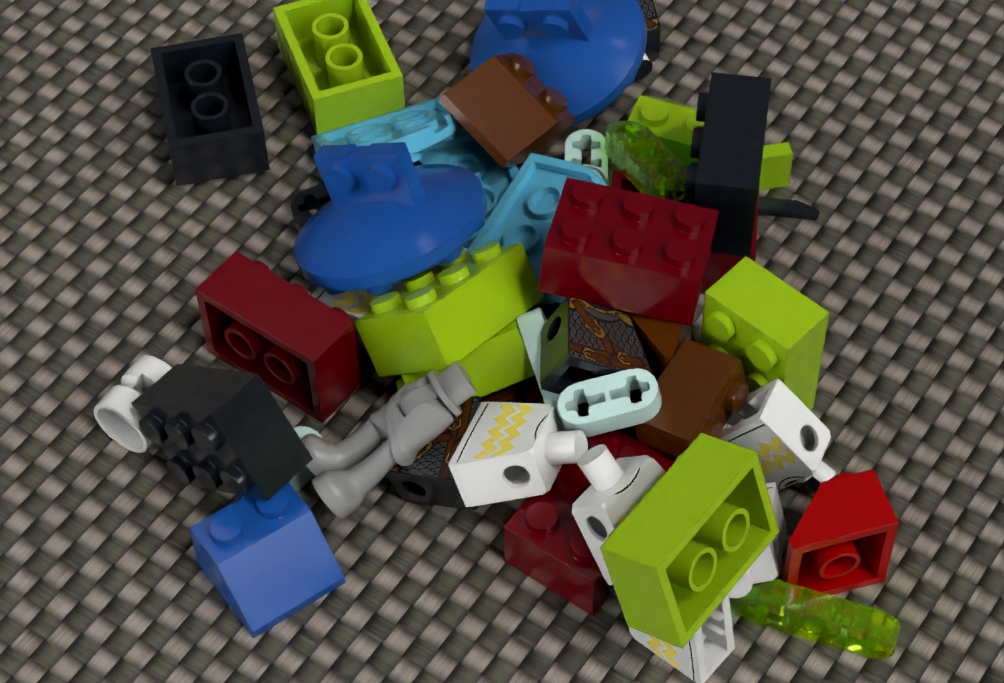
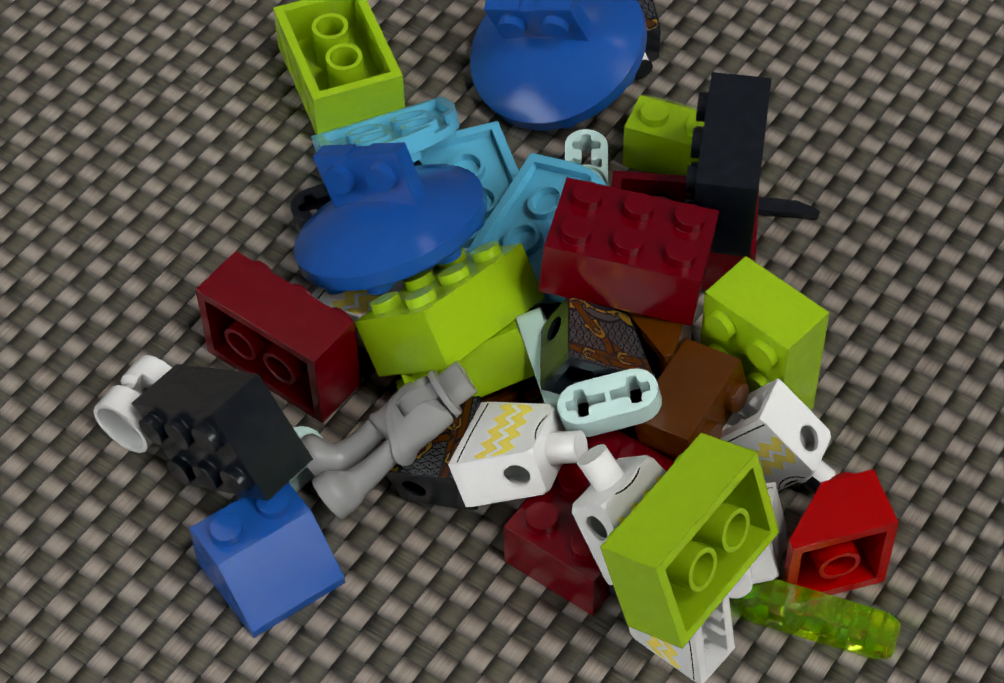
black brick [151,33,270,186] -> none
reddish brown slope [438,52,576,168] -> none
clear neon green beam [605,121,687,201] -> none
lime tile [759,142,793,190] -> none

